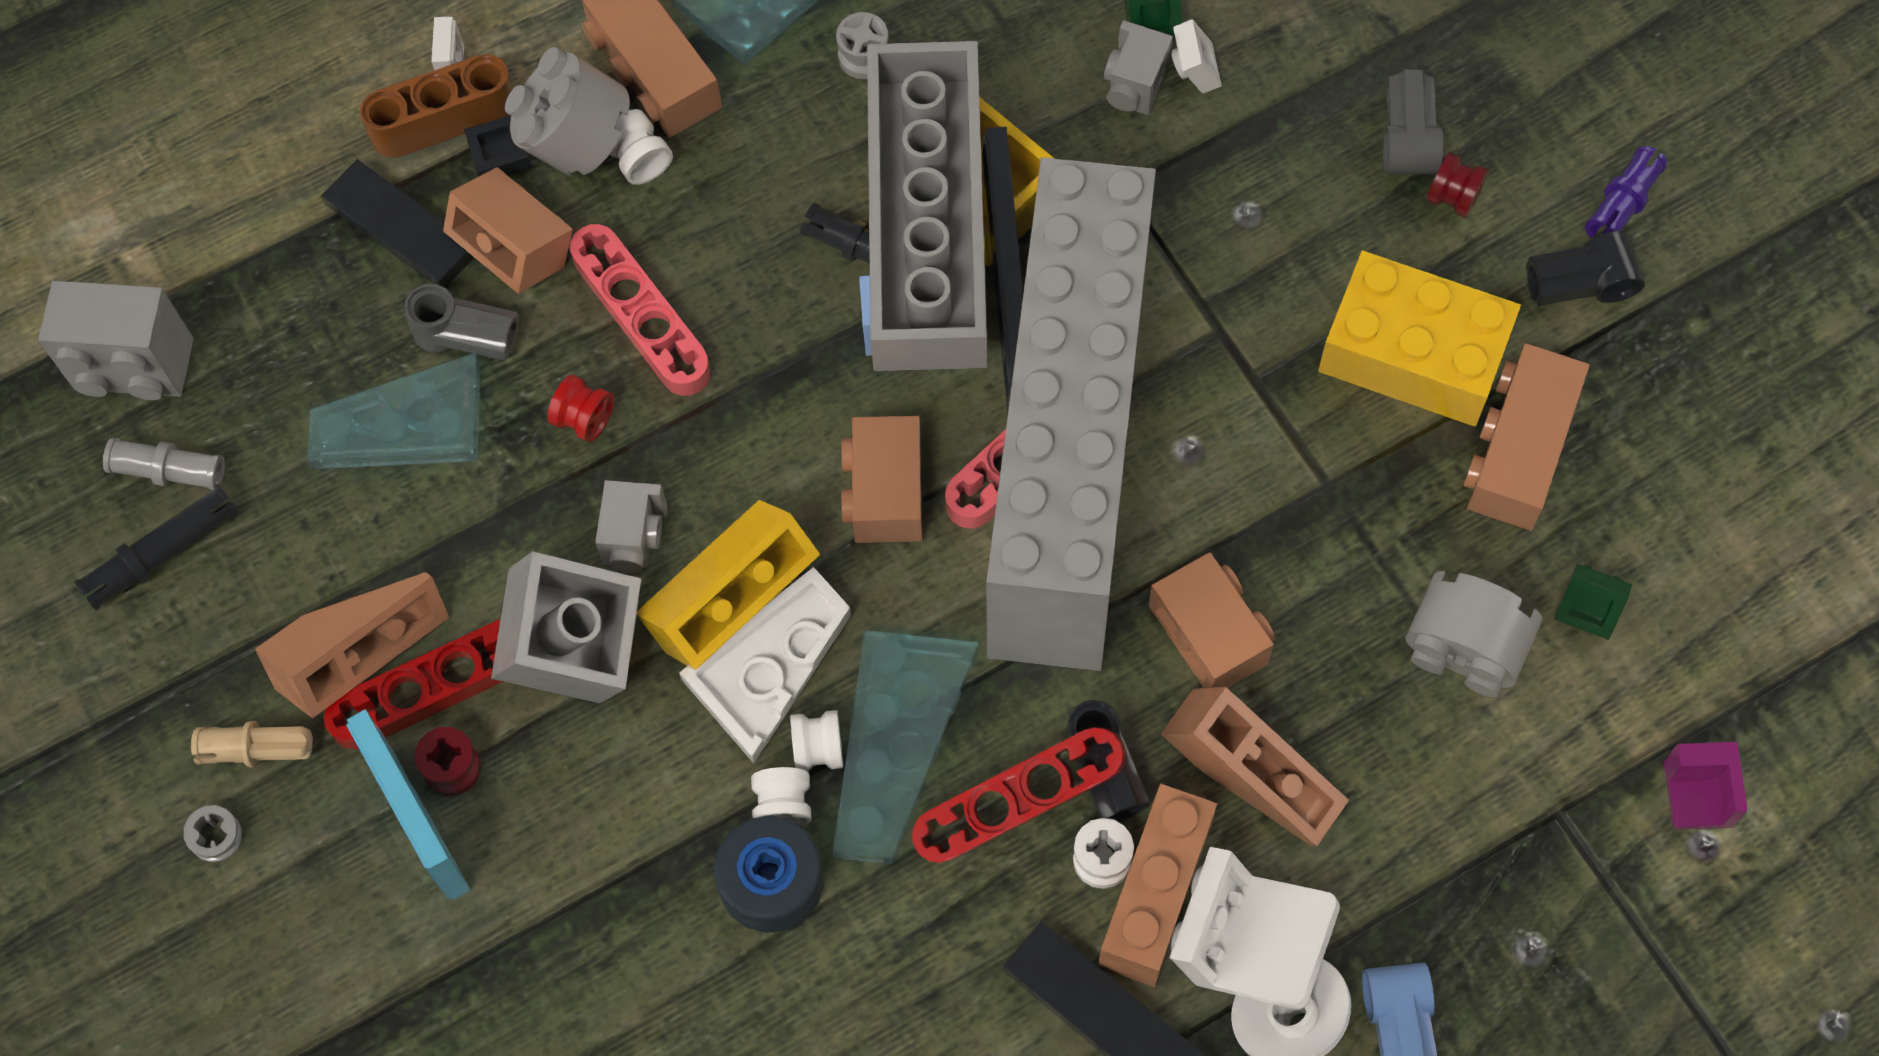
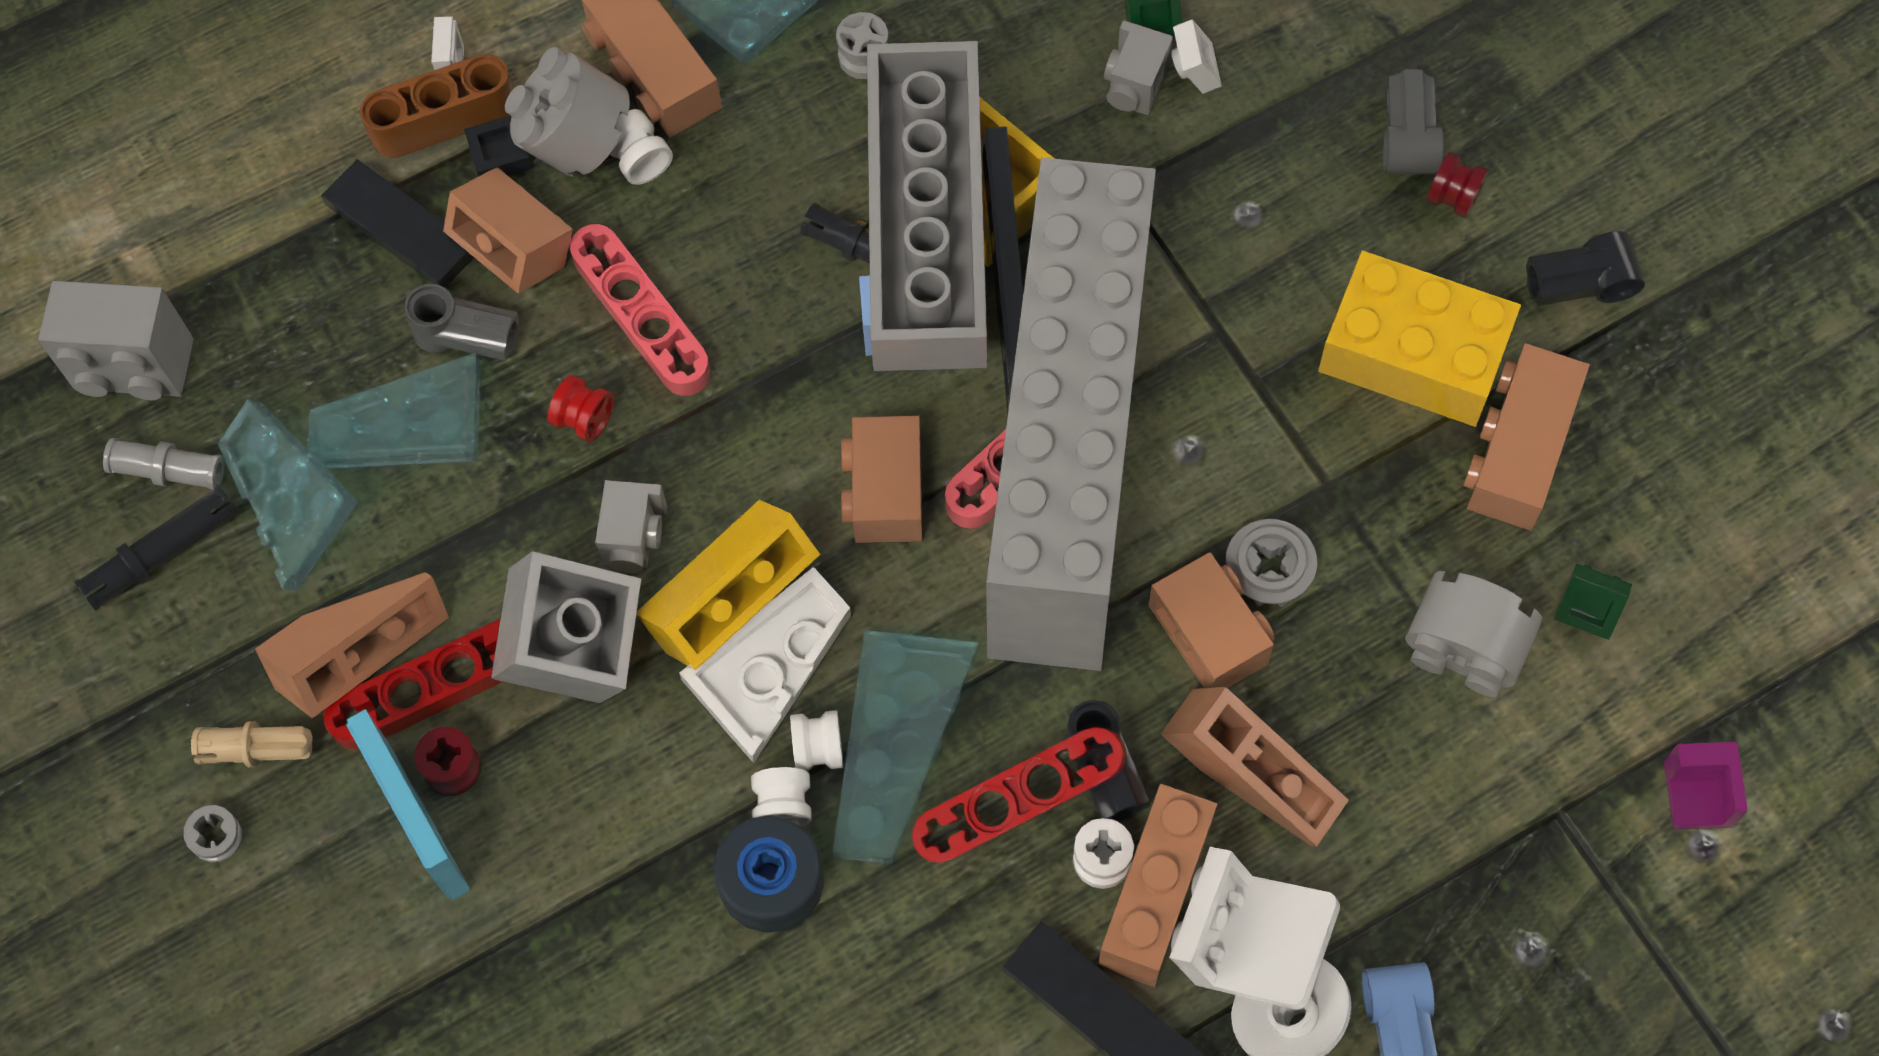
dark purple pin [1585,146,1667,238] -> none
none -> clear light blue wing [218,399,358,591]
none -> light grey gear [1226,519,1317,607]

